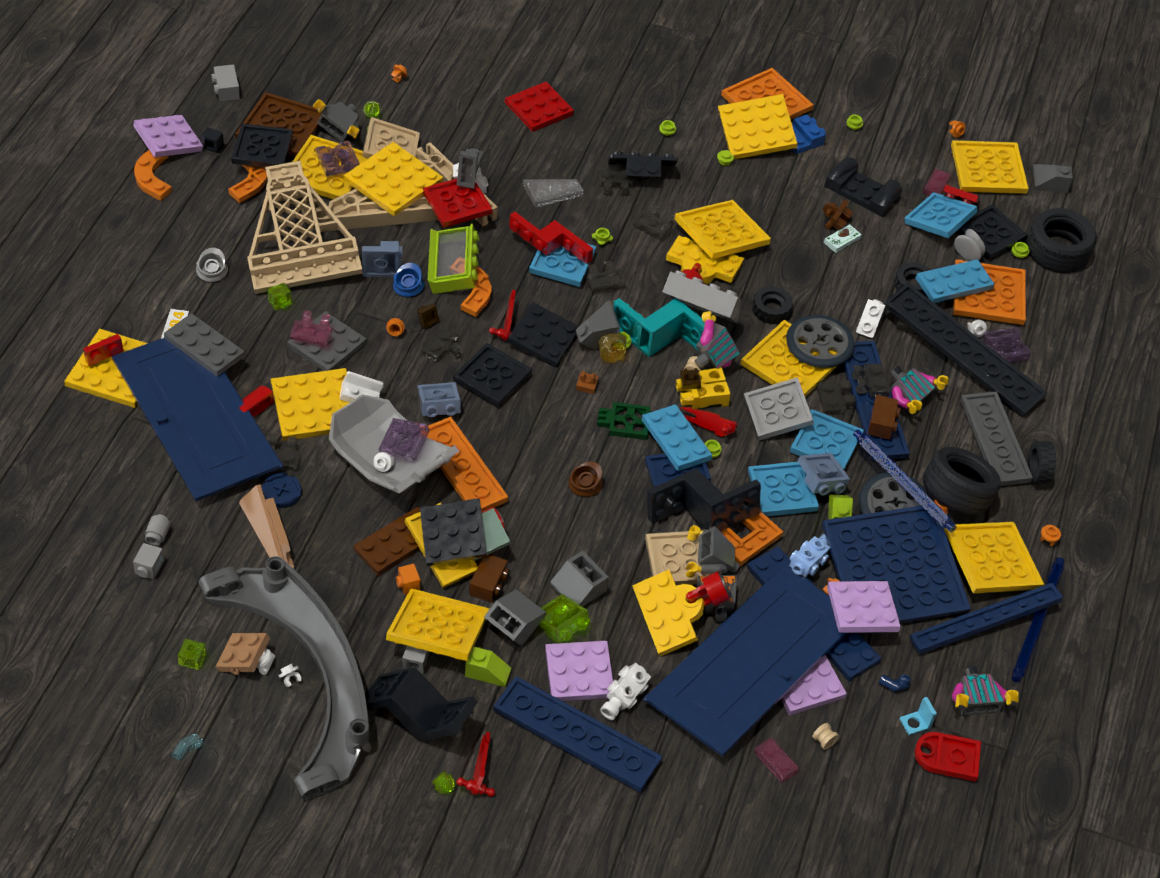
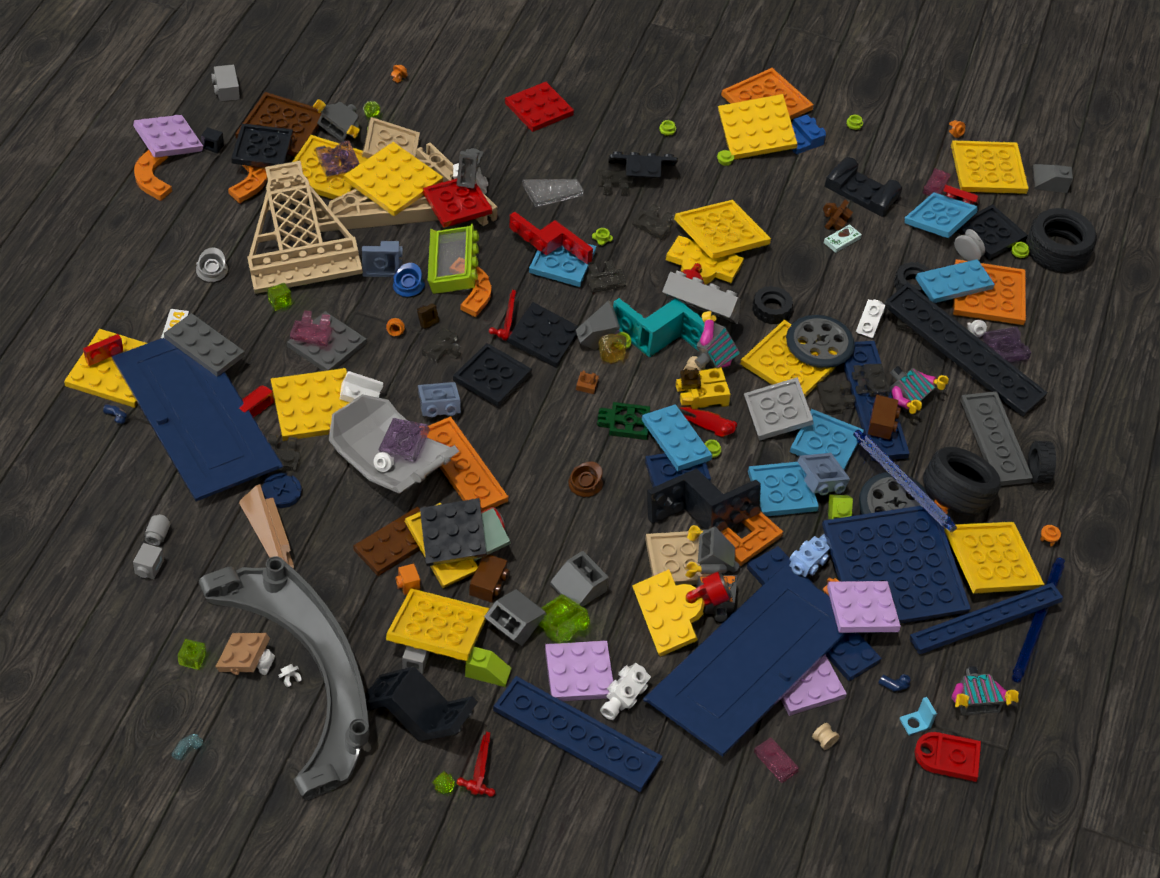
none -> dark blue arm [103,404,127,424]

